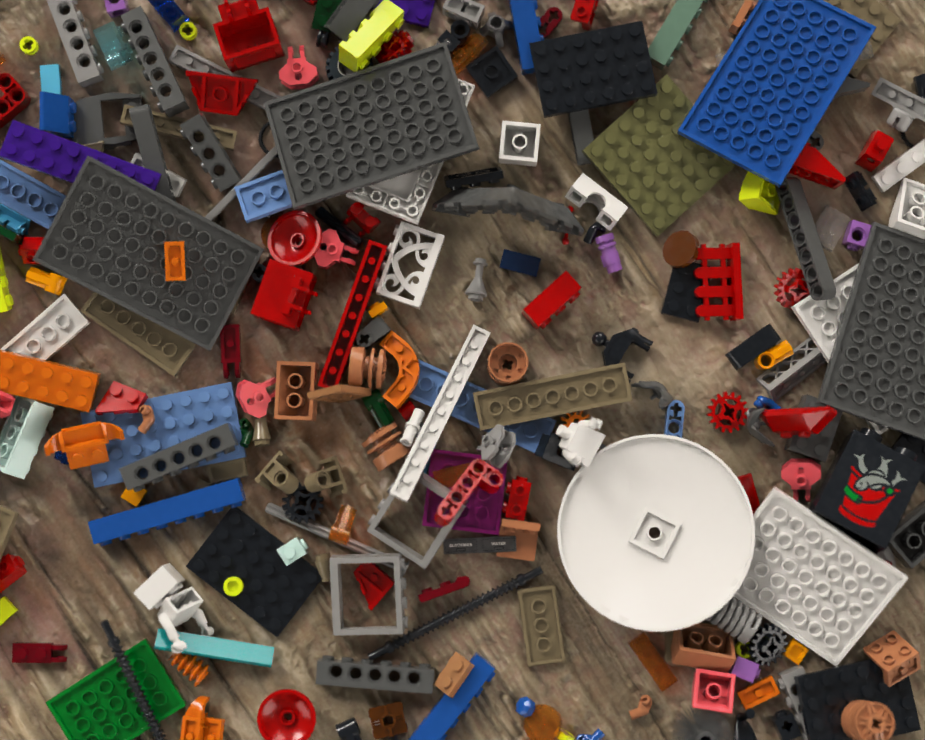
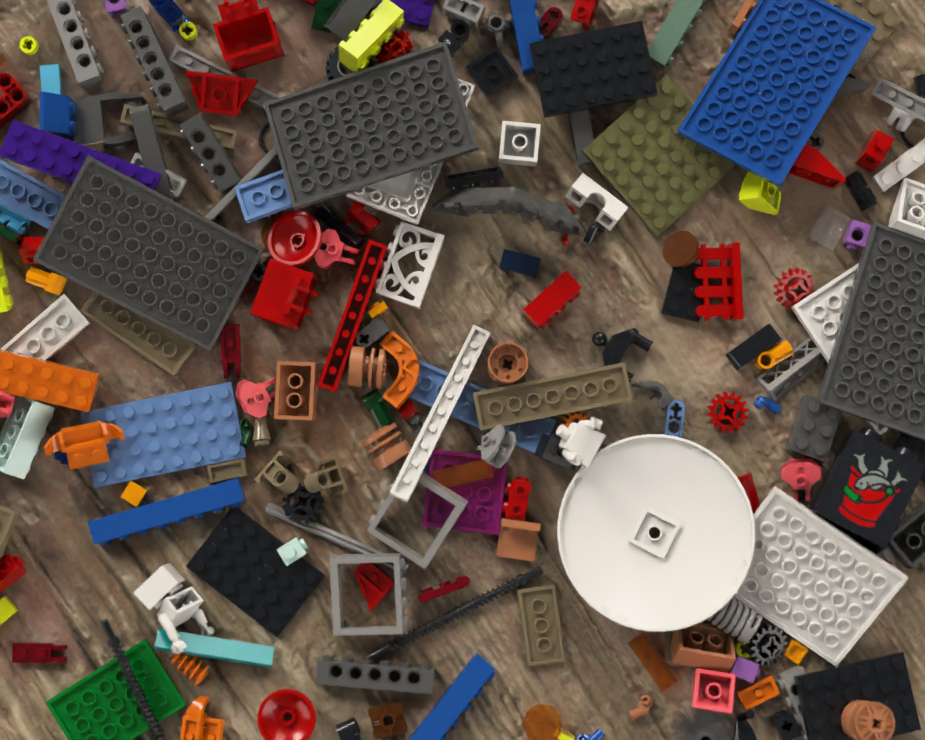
clear light blue hinge [93,21,133,71] -> none
wing [95,381,148,416] -> none
dark grey brick [119,423,239,492] -> none
nougat arm [138,405,155,434] -> none
orange plate [164,241,186,281] -> none
neon yellow tile [223,576,244,596] -> none
coral hinge [279,45,319,90] -> none
medium nougat tile [307,384,372,403] -> none
dark tan cone [314,552,331,582] -> none
black bush [316,30,330,49] -> none
clear orange piece [328,505,357,546] -> none
white pin [400,408,425,447] -> none
red beam [434,459,504,526] -> none
medium nougat bracket [434,652,475,698] -> none
flat silver sticker [443,536,516,554] -> none
clear orange plate [451,32,489,76] -> none
light grey piece [465,258,488,302] -> none
blue tile [516,696,535,717] -> none
medium lavender axle [595,232,622,274] -> none
dark grey animal [747,408,775,447] -> none
red wedge [760,406,837,438] -> none
dark grey beam [775,177,836,301] -> none
nougat bracket [863,631,921,687] -> none

